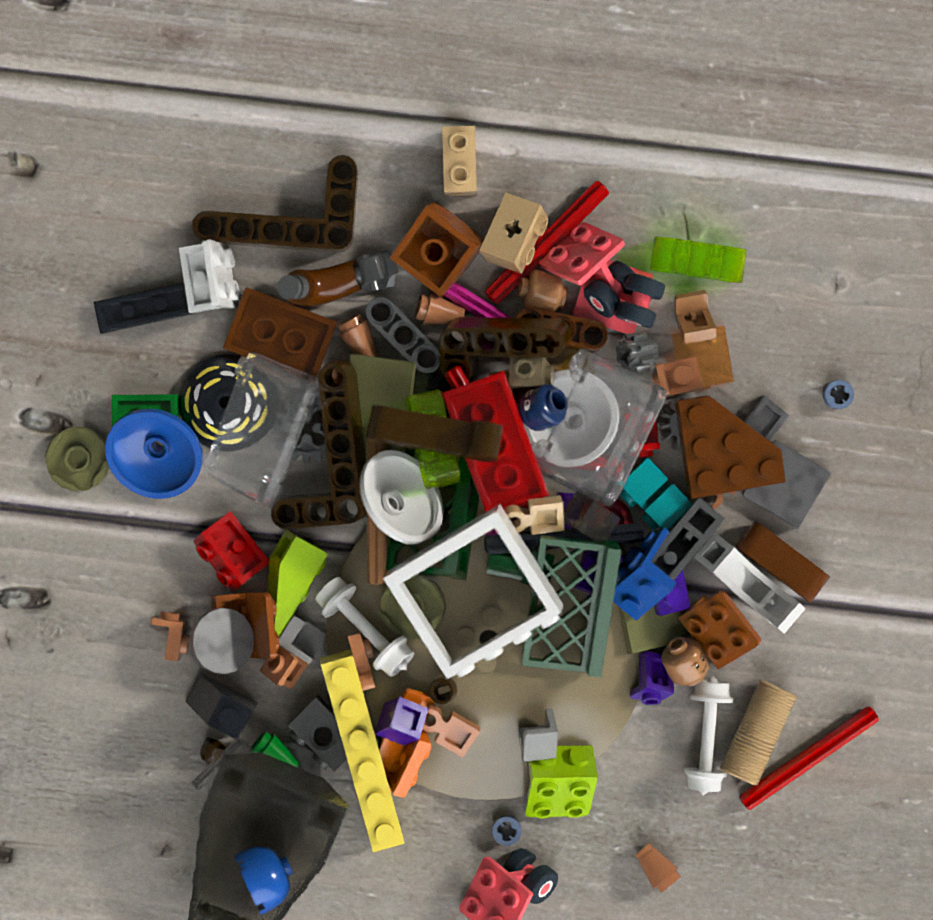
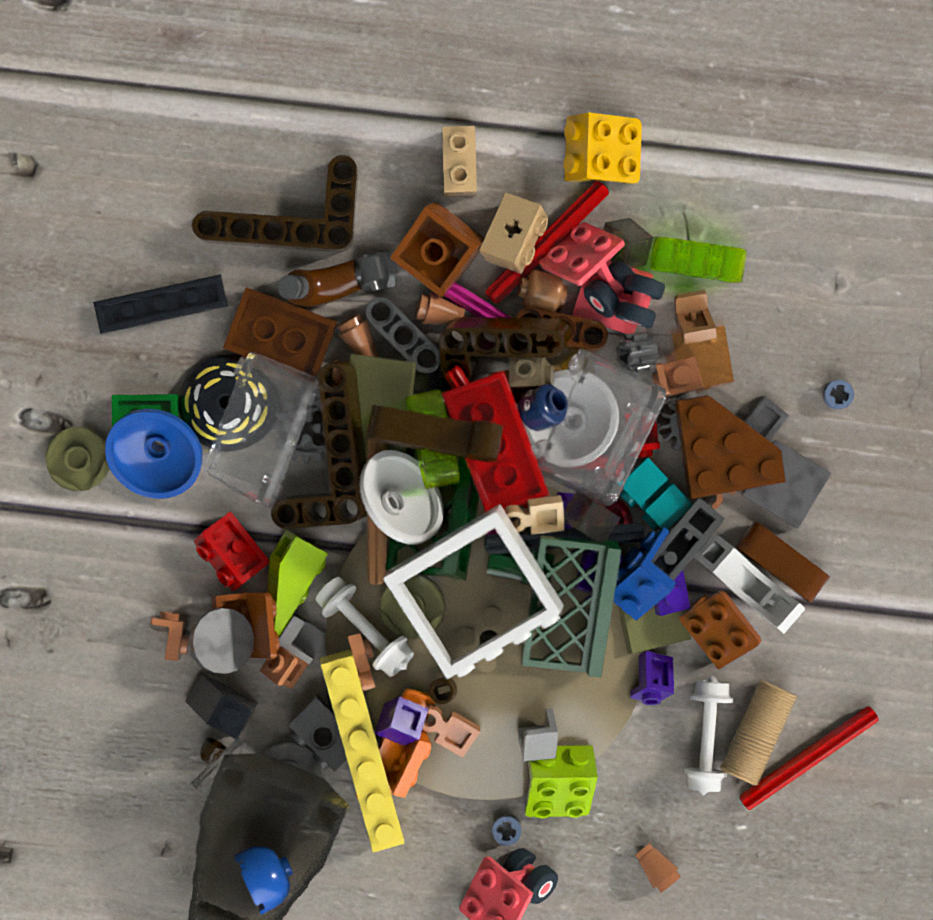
white bracket [179,240,240,313] -> none
green cone [249,731,299,777] -> none
medium nougat head [661,637,709,687] -> none
none -> yellow bracket [563,112,642,184]
none -> clear smoke panel [603,218,654,268]

